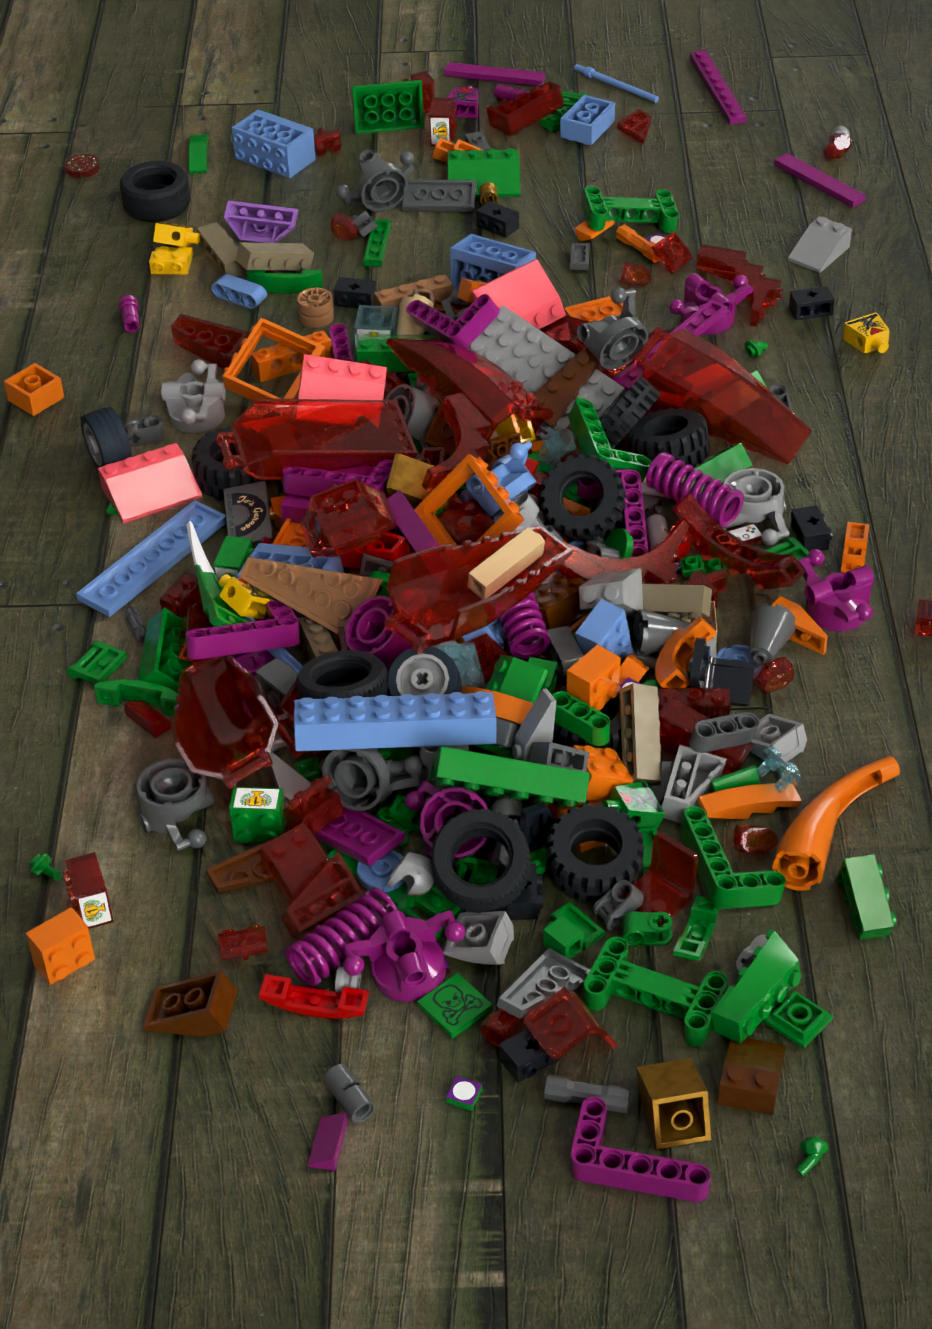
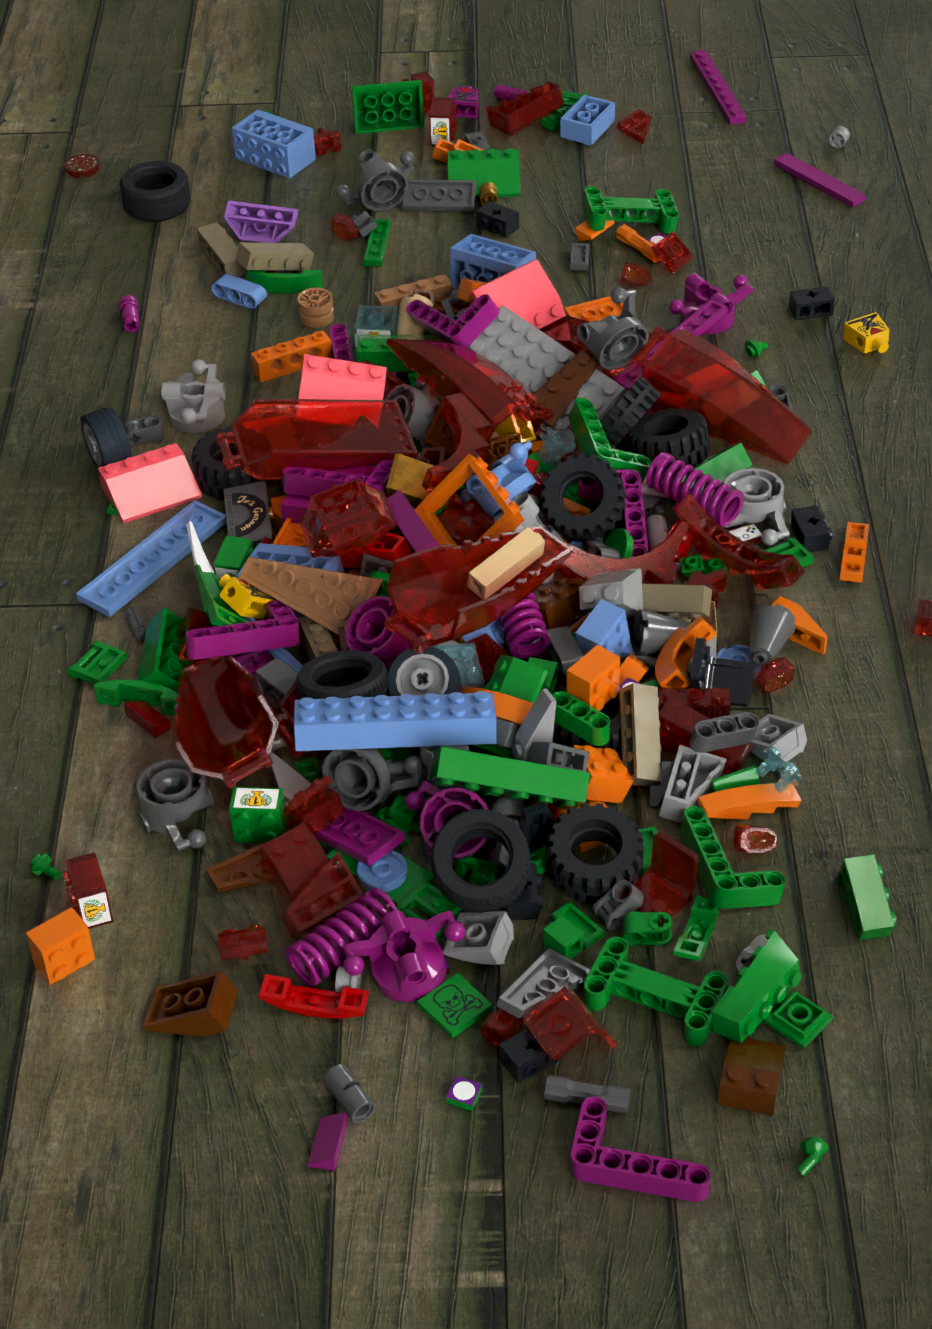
orange brick [4,363,64,416] -> none
yellow plate [149,246,193,275] -> none
yellow torso [153,222,200,247] -> none
clear red brick [159,572,203,621] -> none
clear red wedge [171,314,249,369] -> none
green slope [189,133,209,174] -> none
orange window [222,318,325,415] -> none
black brick [333,277,377,310] -> none
light grey helmet [386,852,435,896] -> none
magenta tile [445,62,546,86] -> none
medium blue bar [574,64,659,103] -> none
green torso [602,781,665,830] -> none
pearl gold slope [636,1058,711,1150] -> none
clear red arch [696,244,783,327] -> none
orange brick [772,756,900,891] -> none
light grey slope [788,216,852,273] -> none
magenta piece [796,549,874,631] -> none
clear red rock [823,133,852,159] -> none

